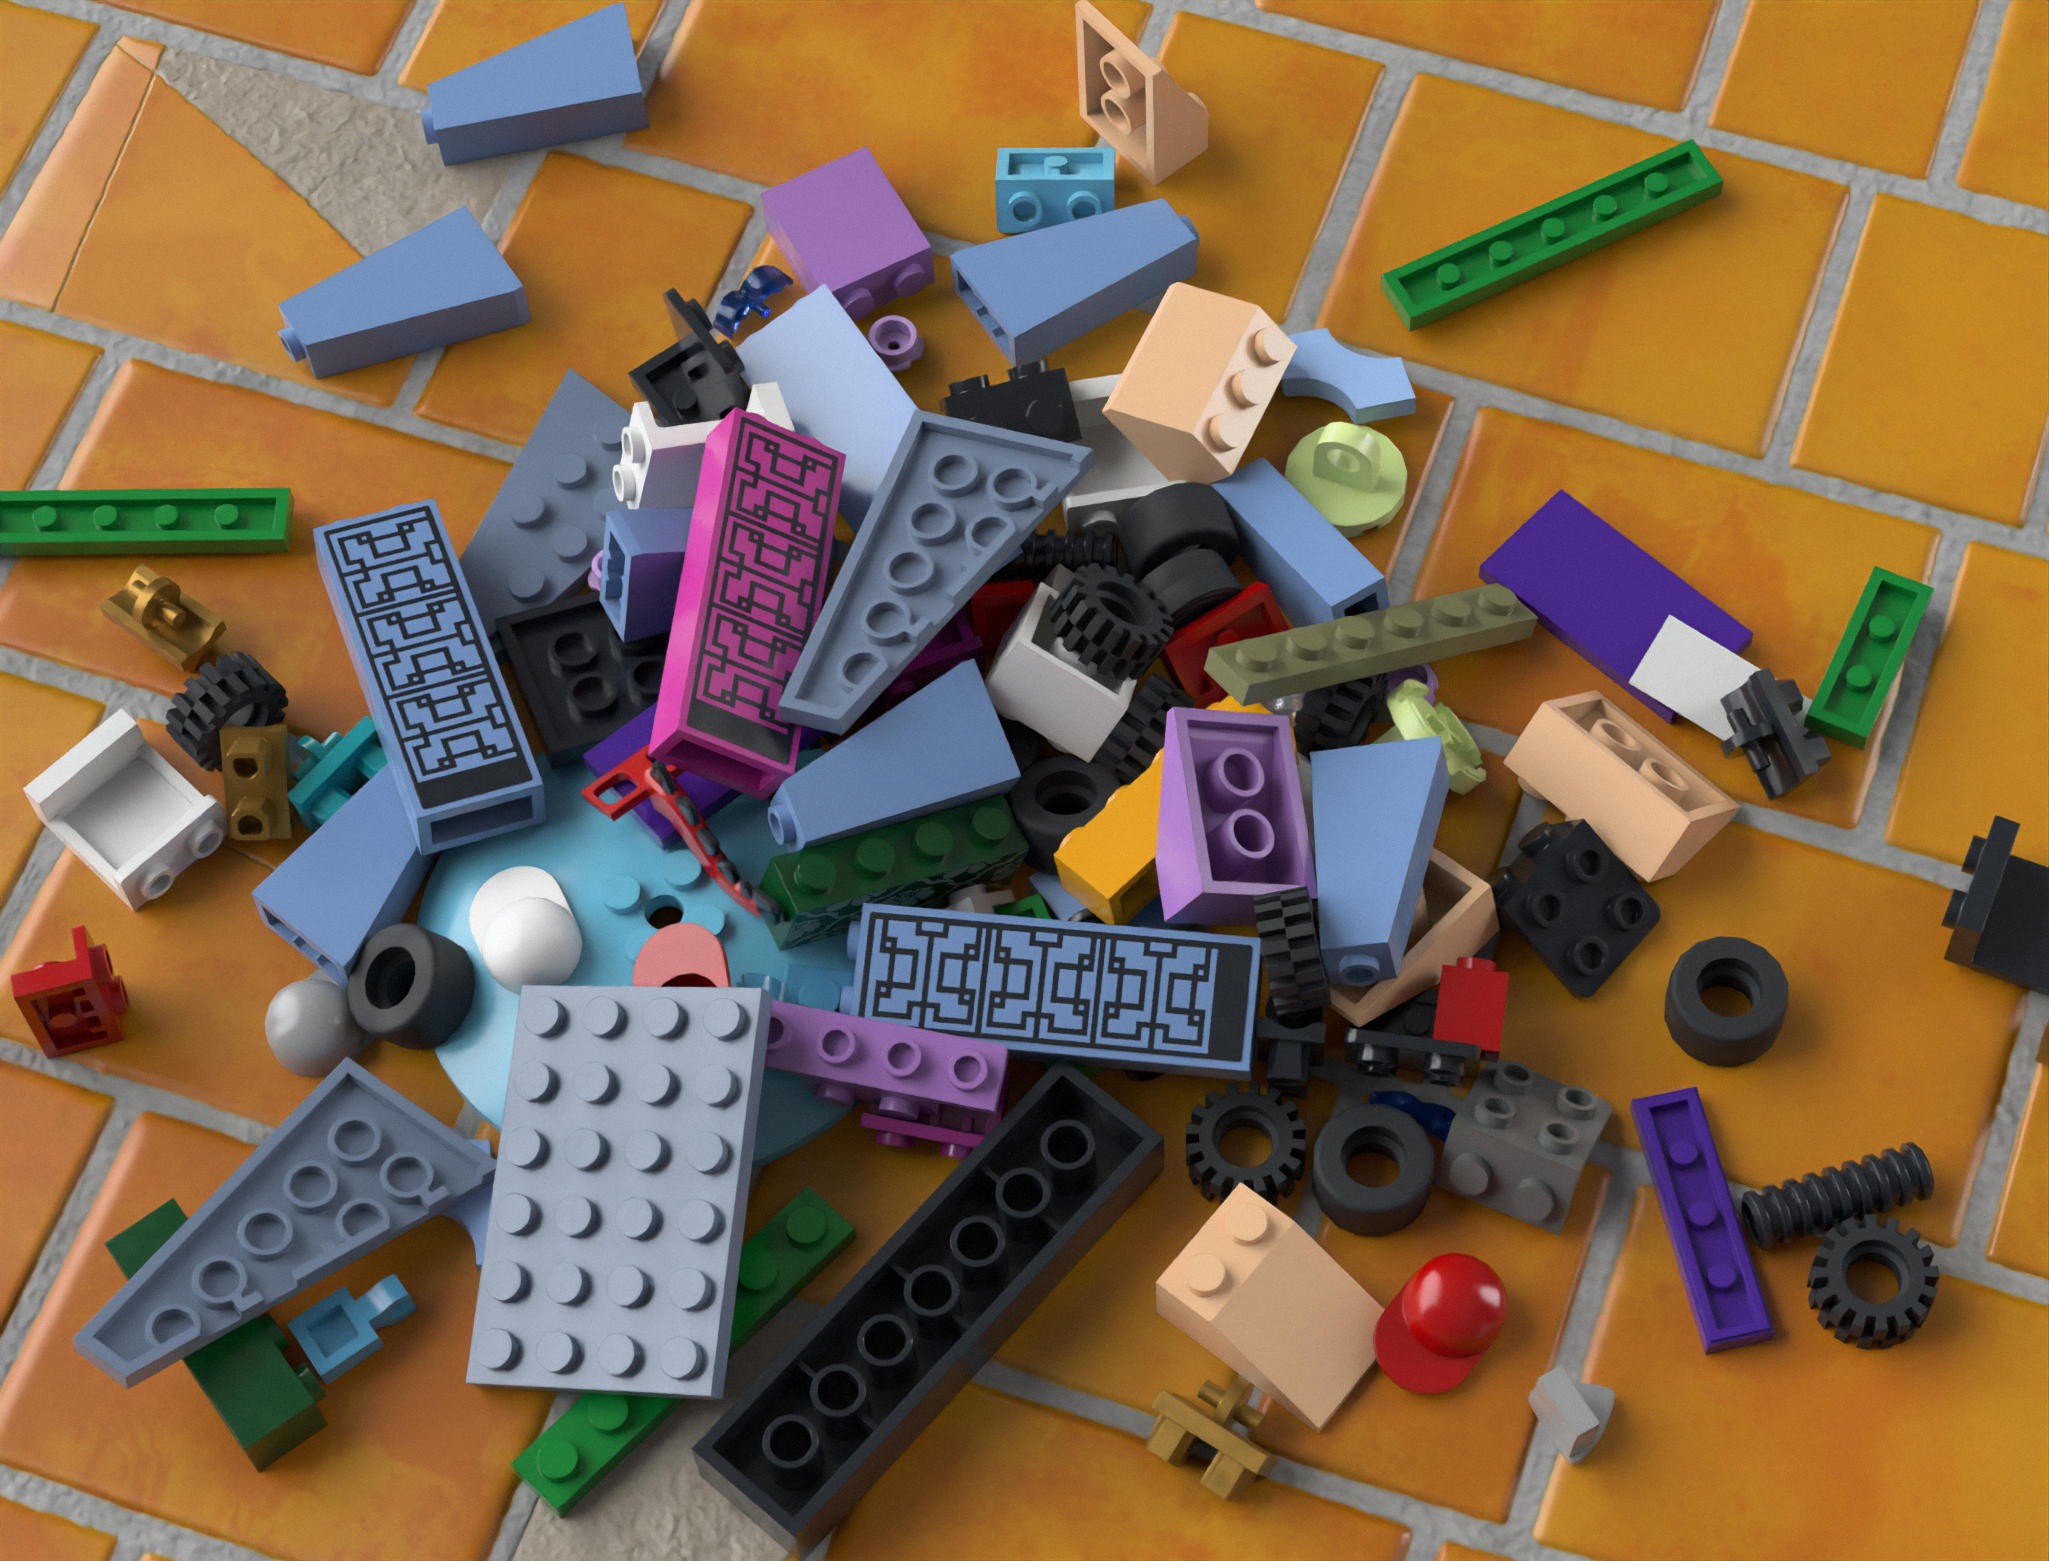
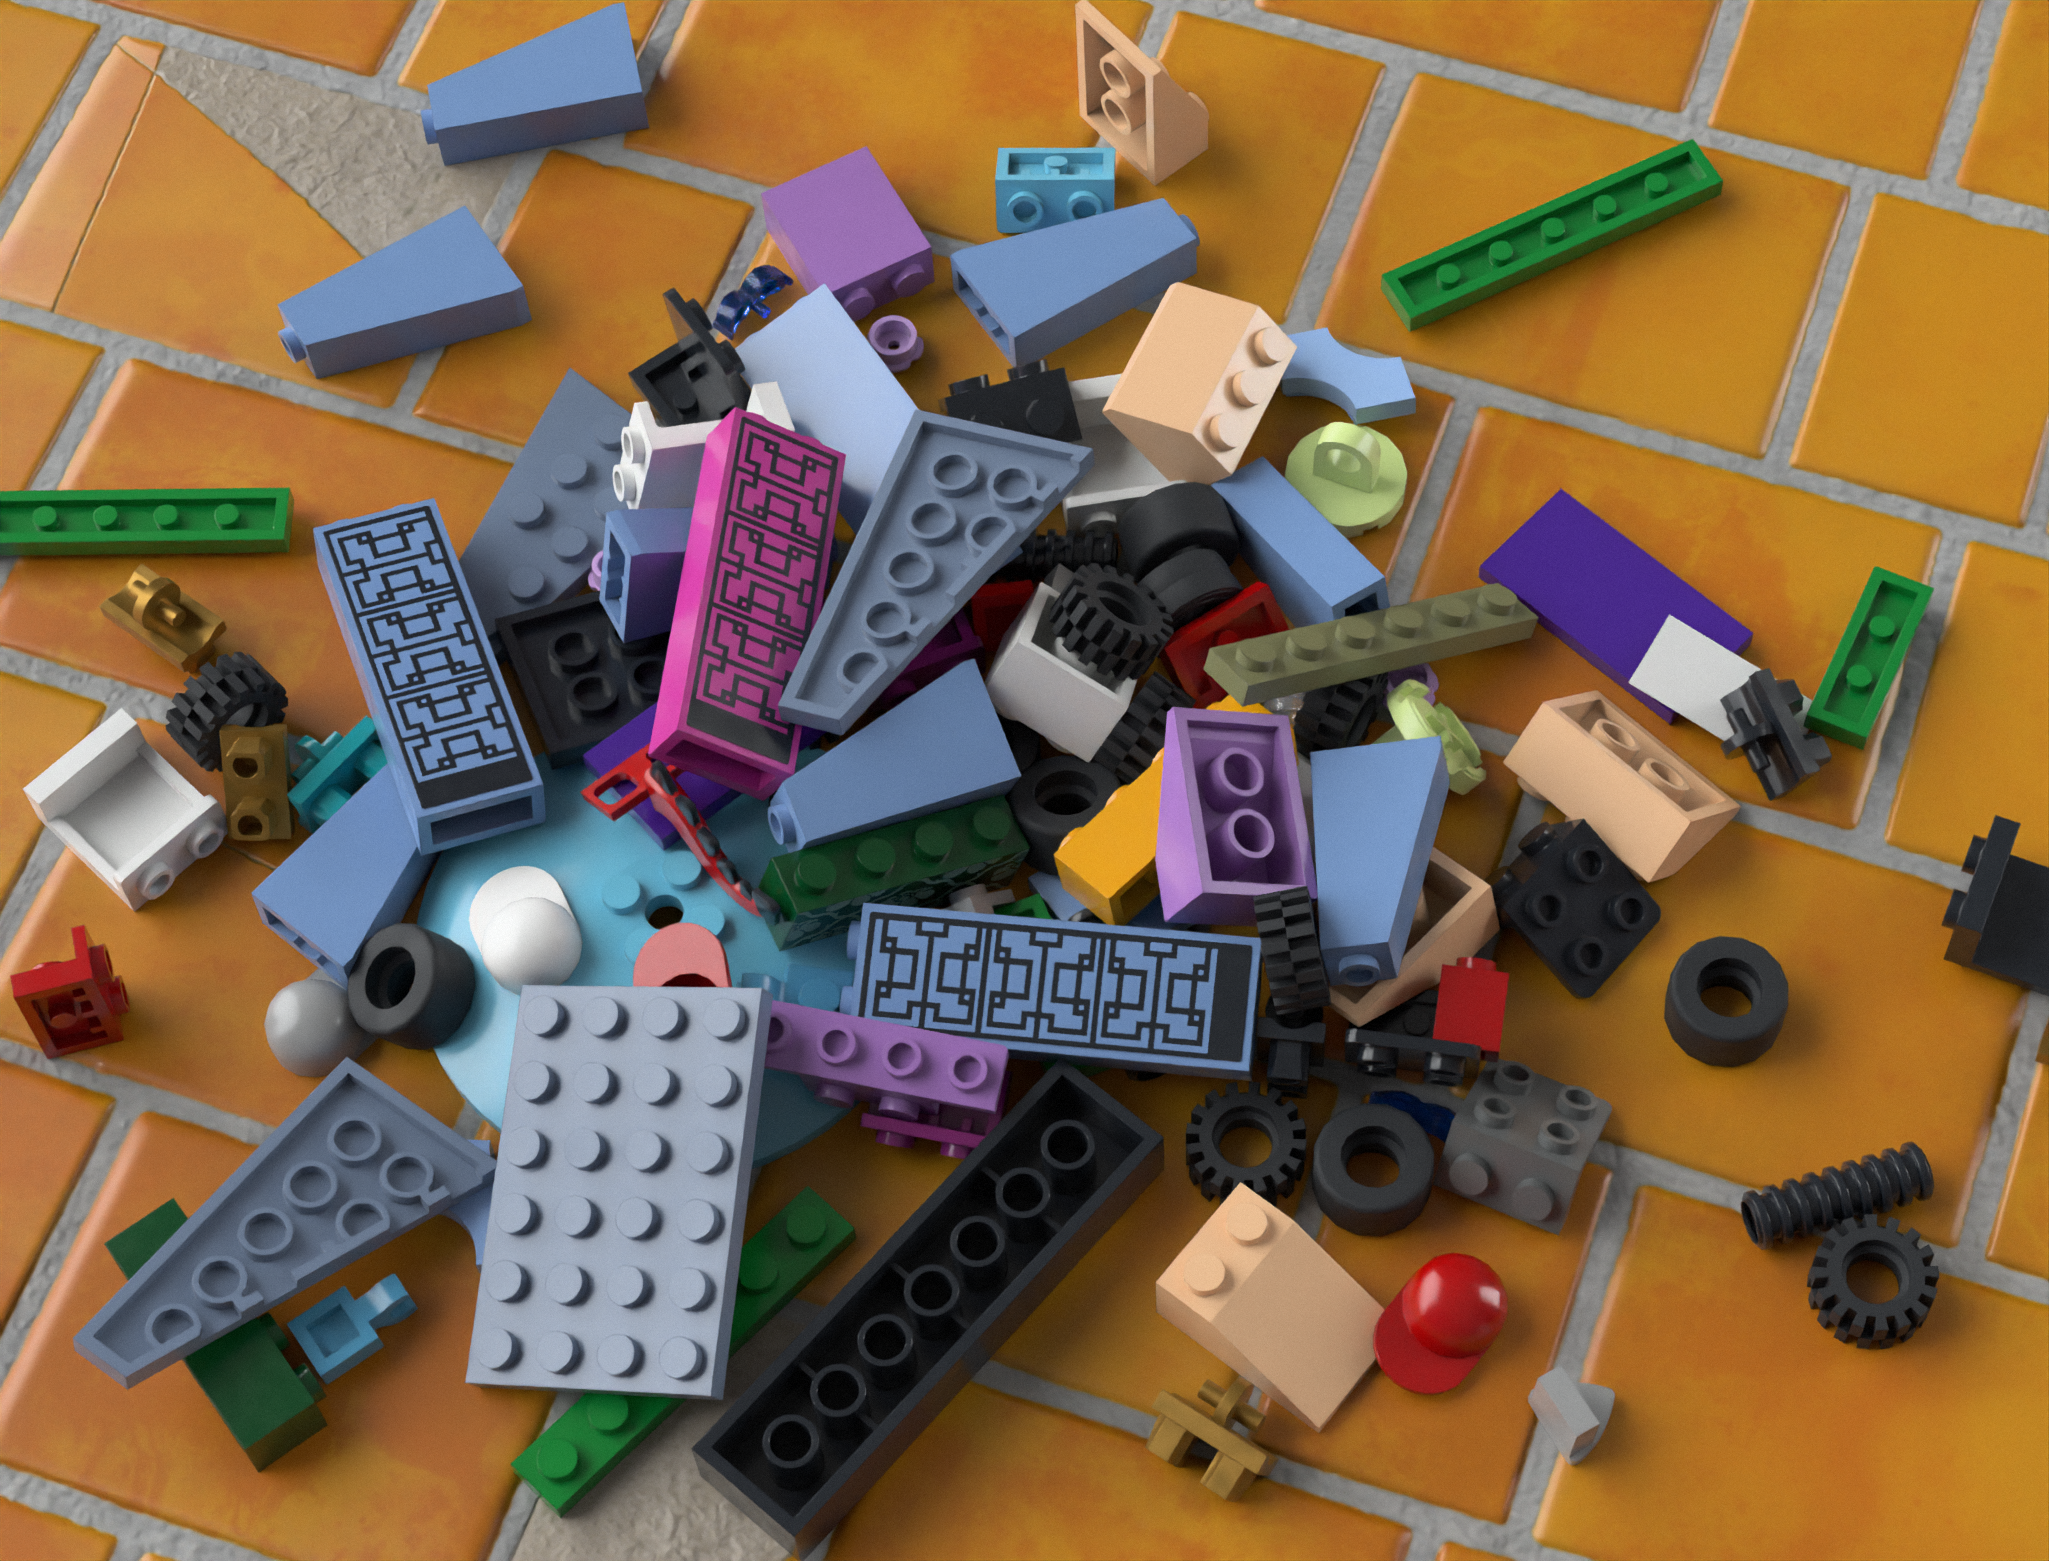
dark purple tile [1630,1086,1774,1355] -> none

